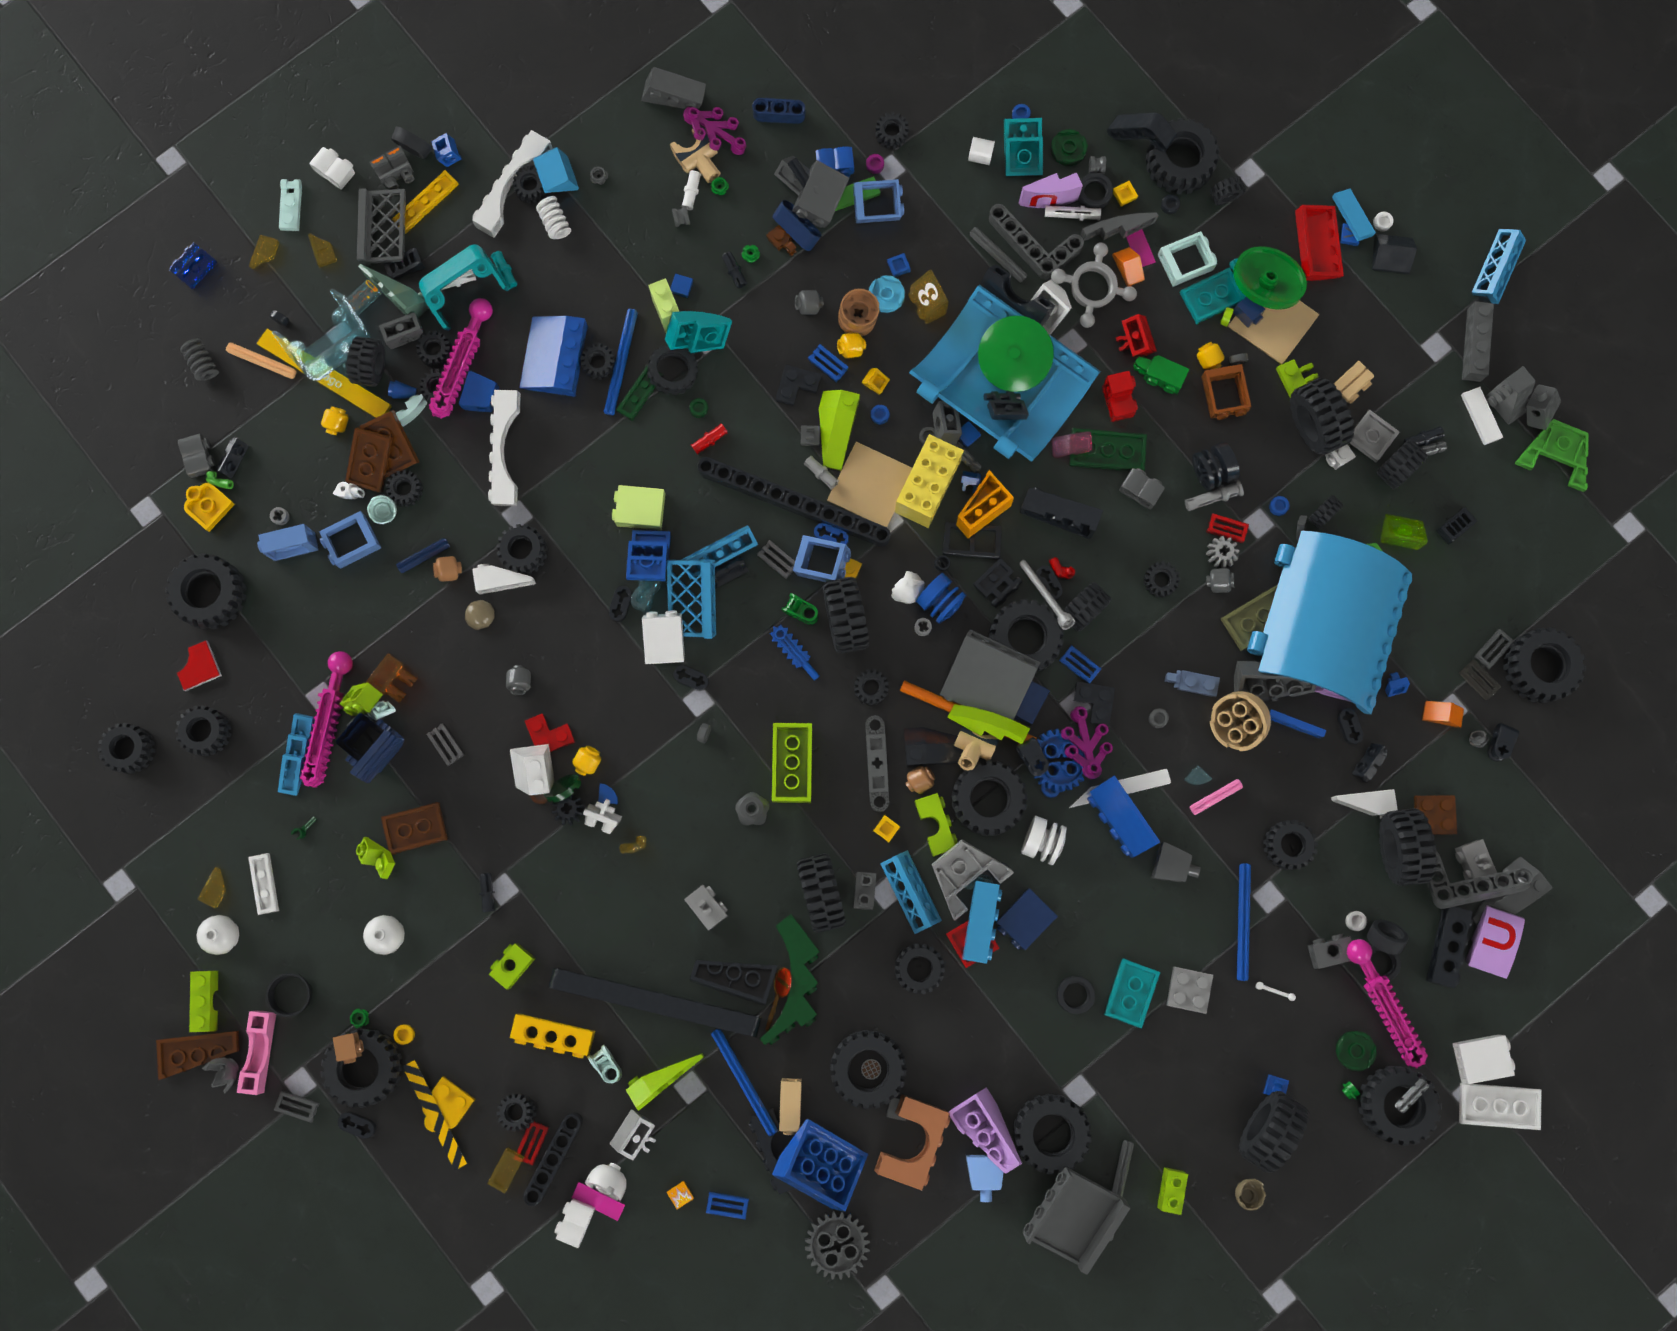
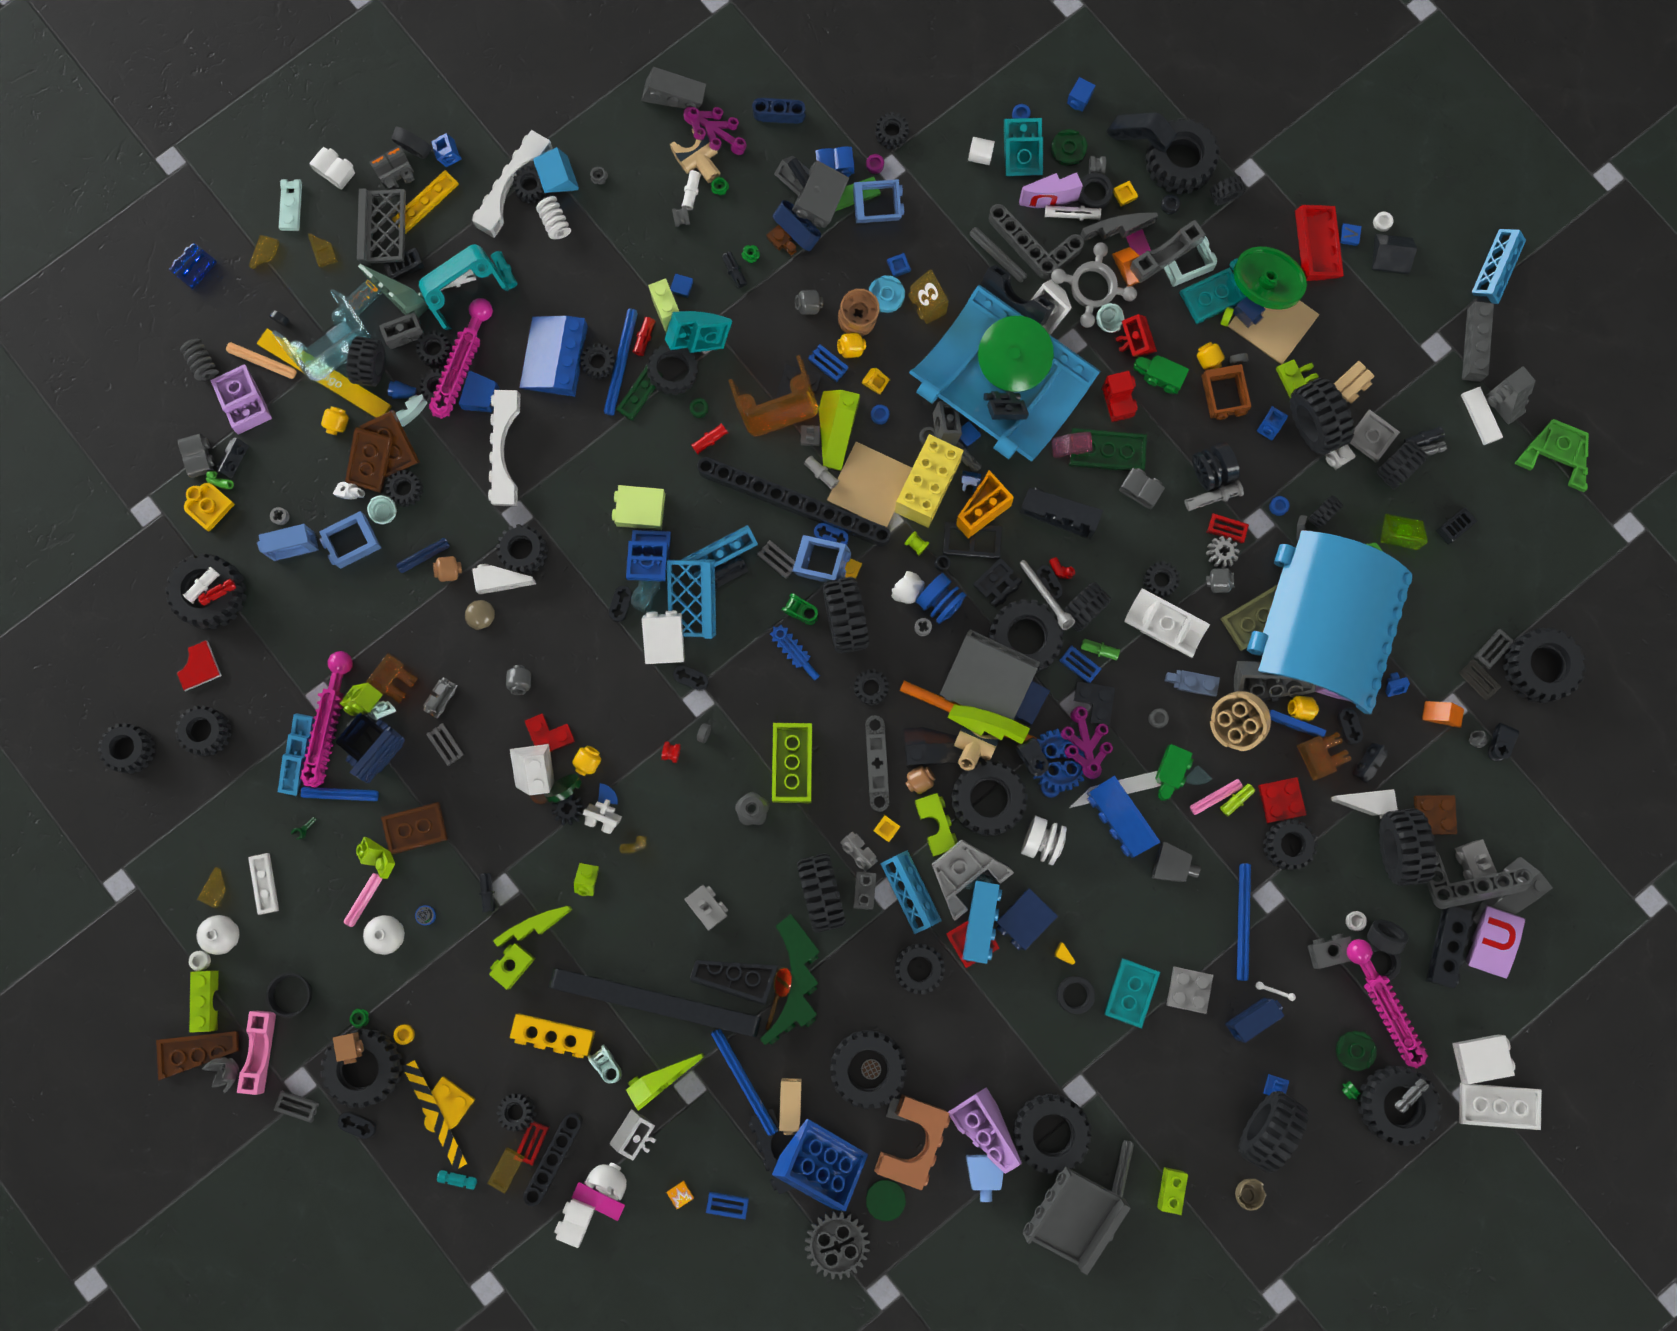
dark azure tile [1332,189,1376,241] -> none
dark grey torso [1526,384,1561,430] -> none
none -> white pin [183,567,220,603]
none -> white tile [189,951,211,971]
none -> red axle [198,579,236,605]
none -> lavender slope [211,364,272,435]
none -> blue axle [301,787,379,801]
none -> bright pink axle [344,873,383,927]
none -> tile [415,906,436,925]
none -> dark grey hinge [423,677,458,719]
none -> teal axle [437,1170,477,1190]
none -> lime slope [493,906,573,947]
none -> lime bracket [574,863,599,896]
none -> red pin [632,317,656,356]
none -> red wheel [661,741,681,763]
none -> clear orange windscreen [728,355,819,436]
none -> light grey hinge [840,832,878,872]
none -> dark green tile [866,1179,906,1221]
none -> lime bush [904,531,929,556]
none -> yellow slope [1054,942,1075,965]
none -> blue brick [1067,77,1096,112]
none -> bright green axle [1081,639,1120,661]
none -> light aqua hair [1096,303,1125,333]
none -> white piece [1124,588,1210,658]
none -> dark grey arch [1130,220,1206,283]
none -> green hinge [1155,744,1193,801]
none -> lime axle [1220,784,1255,817]
none -> dark blue brick [1225,998,1284,1043]
none -> blue bracket [1257,406,1288,440]
none -> red plate [1258,777,1306,823]
none -> yellow head [1288,696,1319,722]
none -> clear orange brick [1297,732,1351,781]

